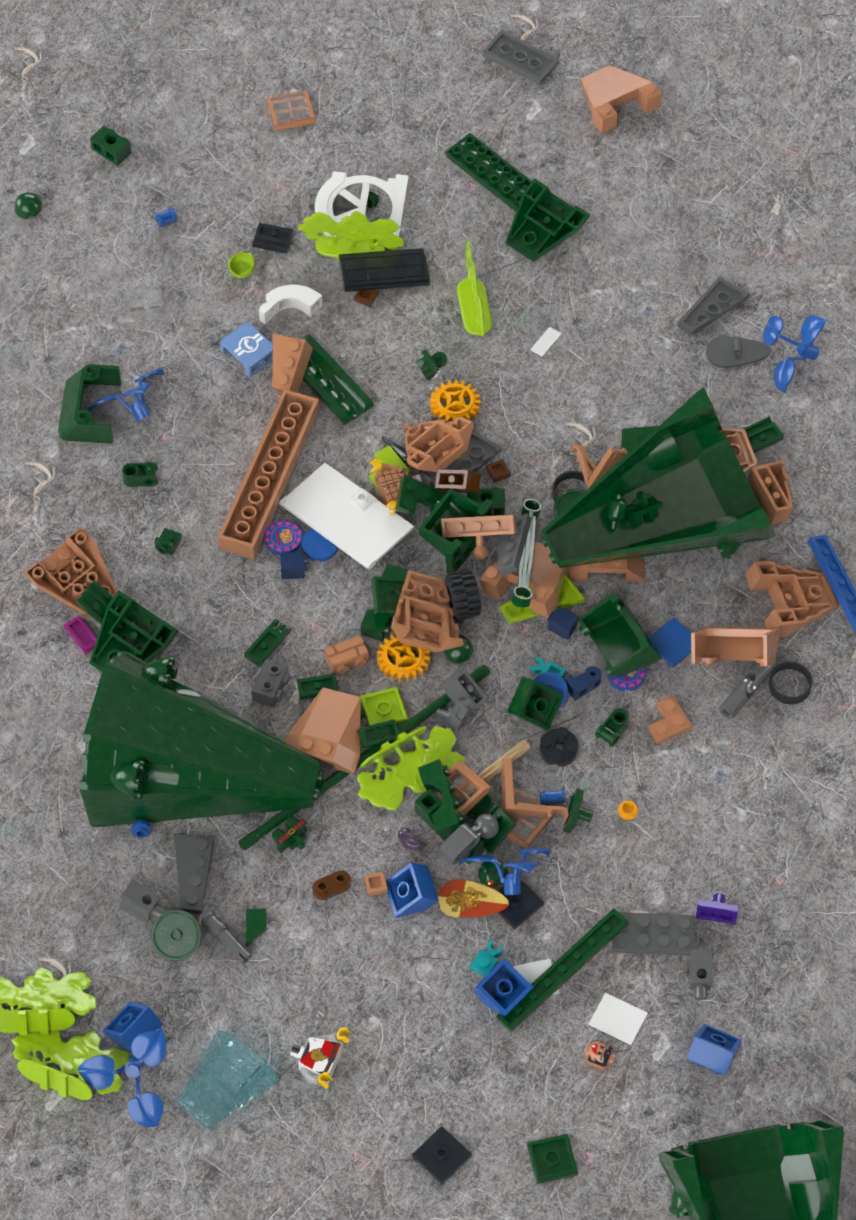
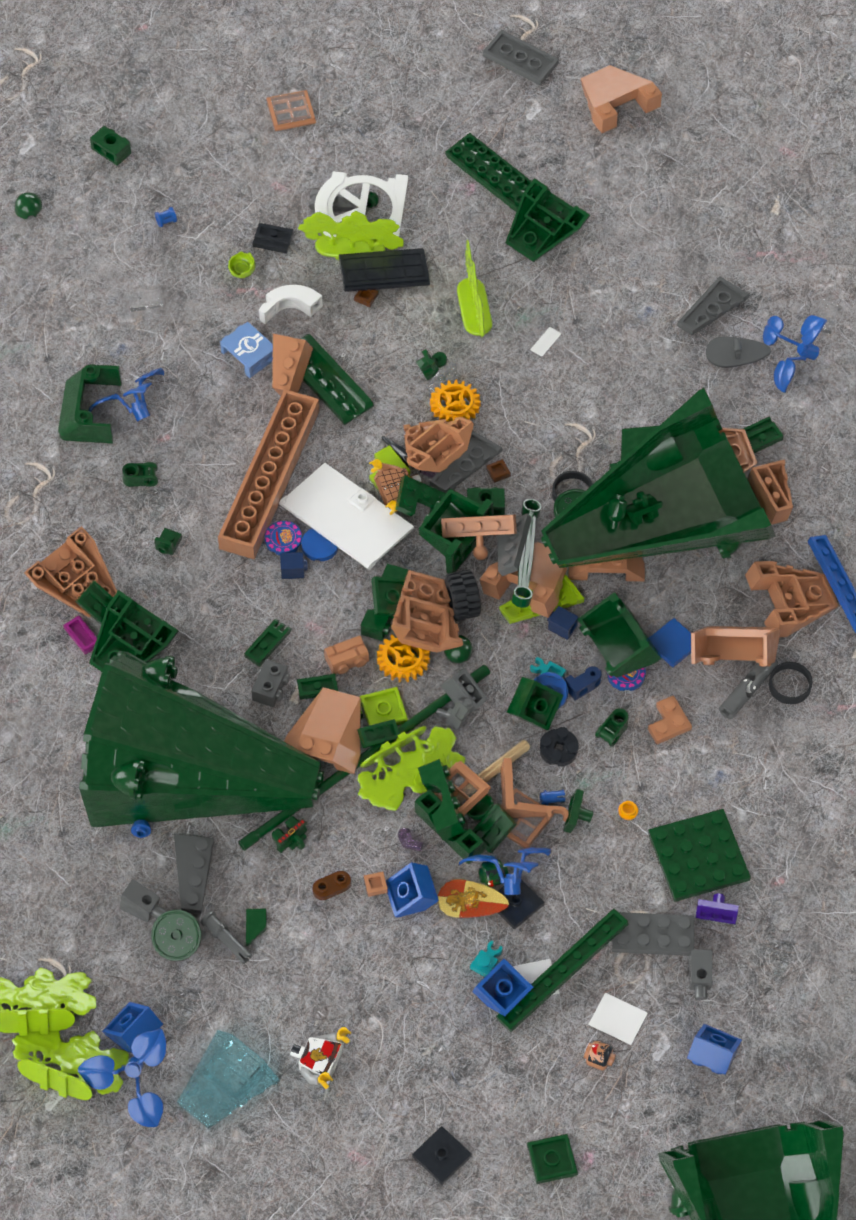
reddish brown brick [435,469,481,493] -> none
dark grey beam [439,814,499,865] -> none
nougat hinge [571,444,628,488] -> none
none -> dark green plate [648,809,751,902]

